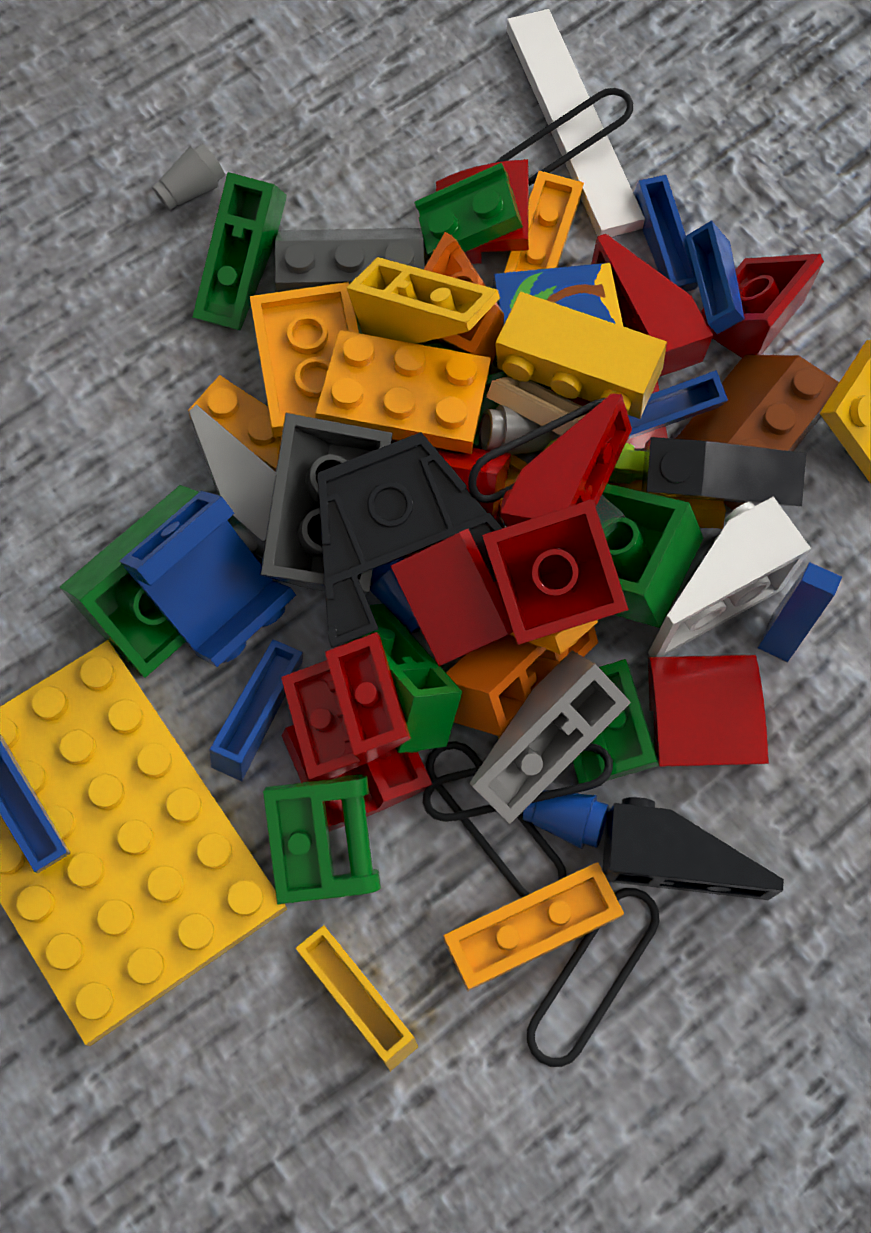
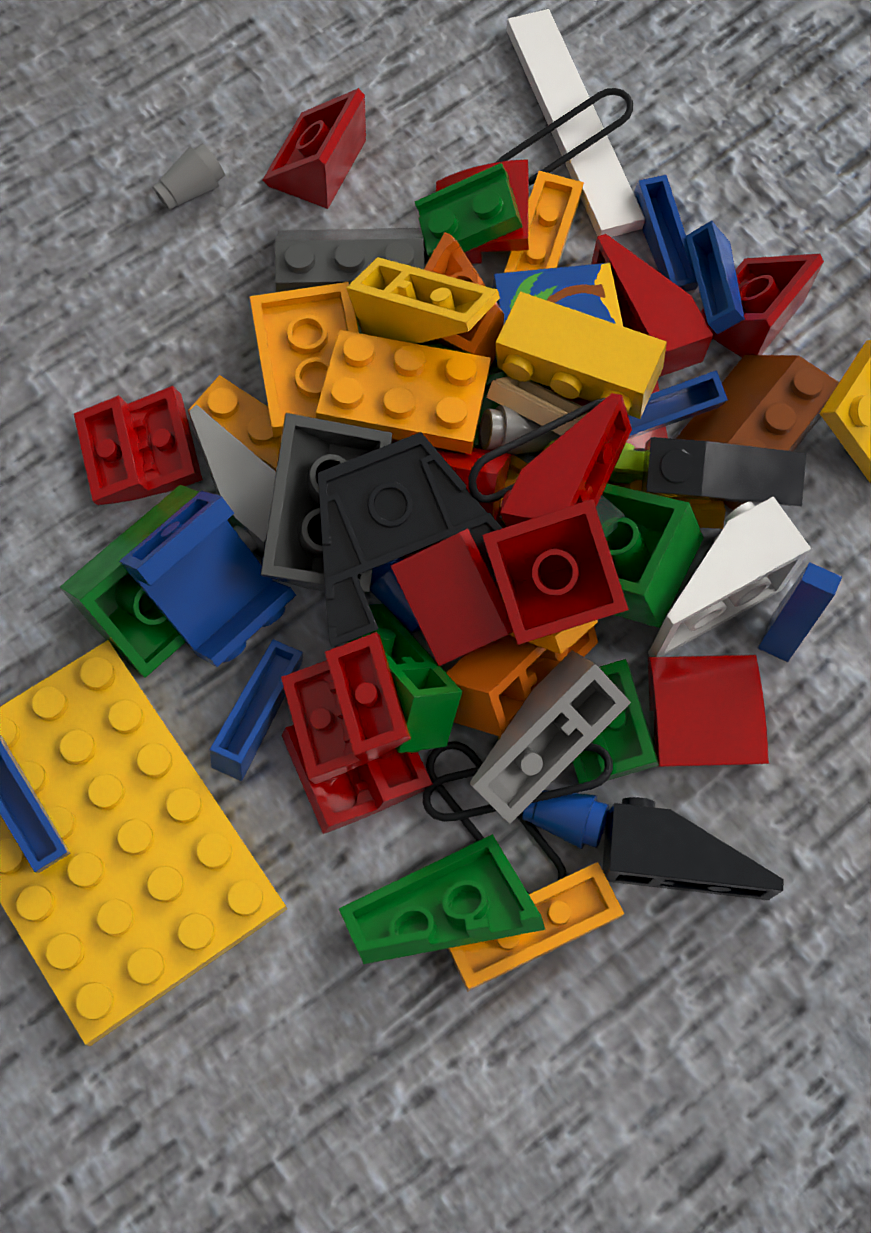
green slope [192,172,287,331] -> none
green plate [263,774,381,904] -> none
yellow piece [296,925,418,1072] -> none
black piece [527,888,660,1067] -> none
none -> red slope [74,386,203,505]
none -> red slope [262,88,366,209]
none -> green wing [339,834,545,964]

